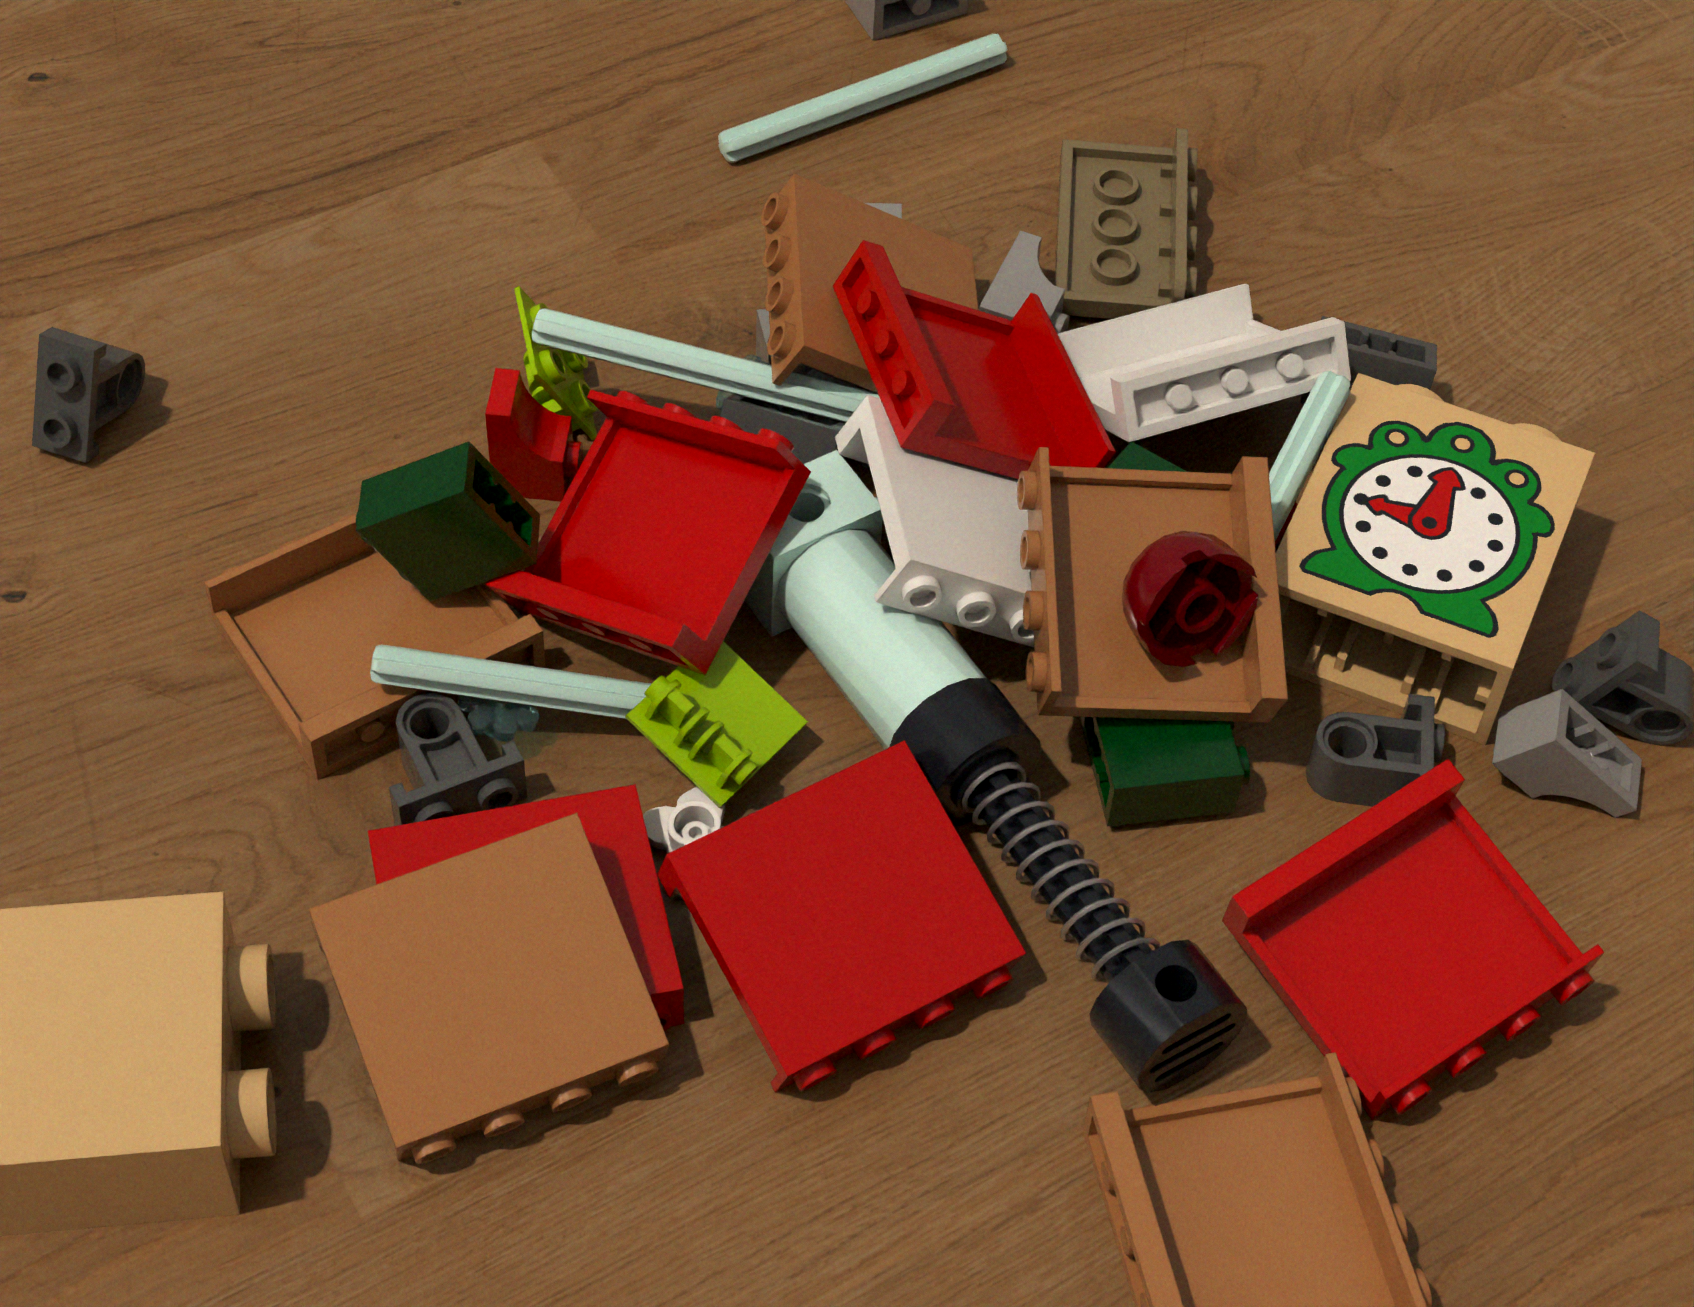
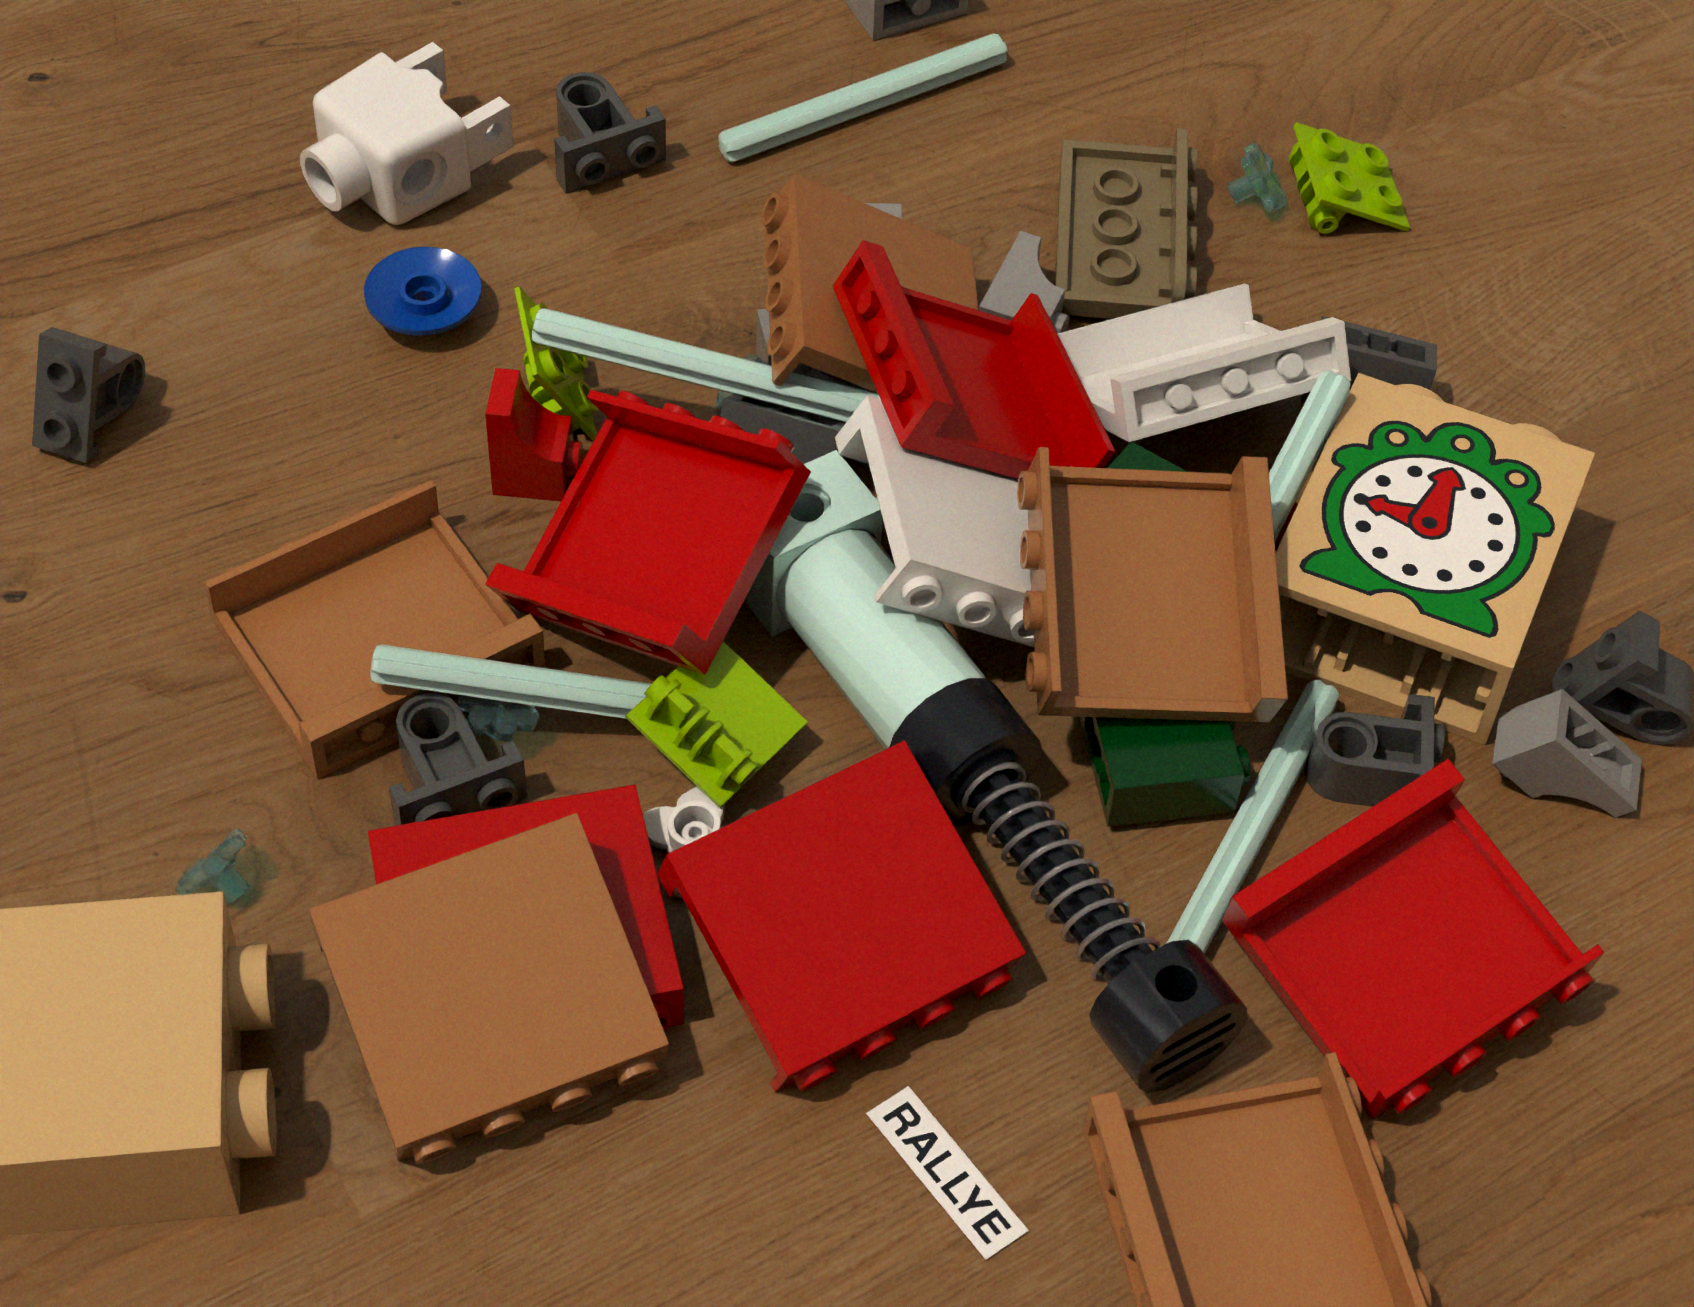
dark green brick [356,441,540,601] -> none
dark red cylinder [1122,531,1258,667] -> none
none -> clear light blue plant [175,828,250,904]
none -> white piece [300,42,513,225]
none -> blue dish [364,247,482,336]
none -> dark grey pin [554,72,666,194]
none -> white sticker [866,1086,1029,1260]
none -> light aqua axle [1166,680,1339,954]
none -> clear light blue plant [1228,142,1287,212]
none -> lime hinge [1289,122,1410,234]

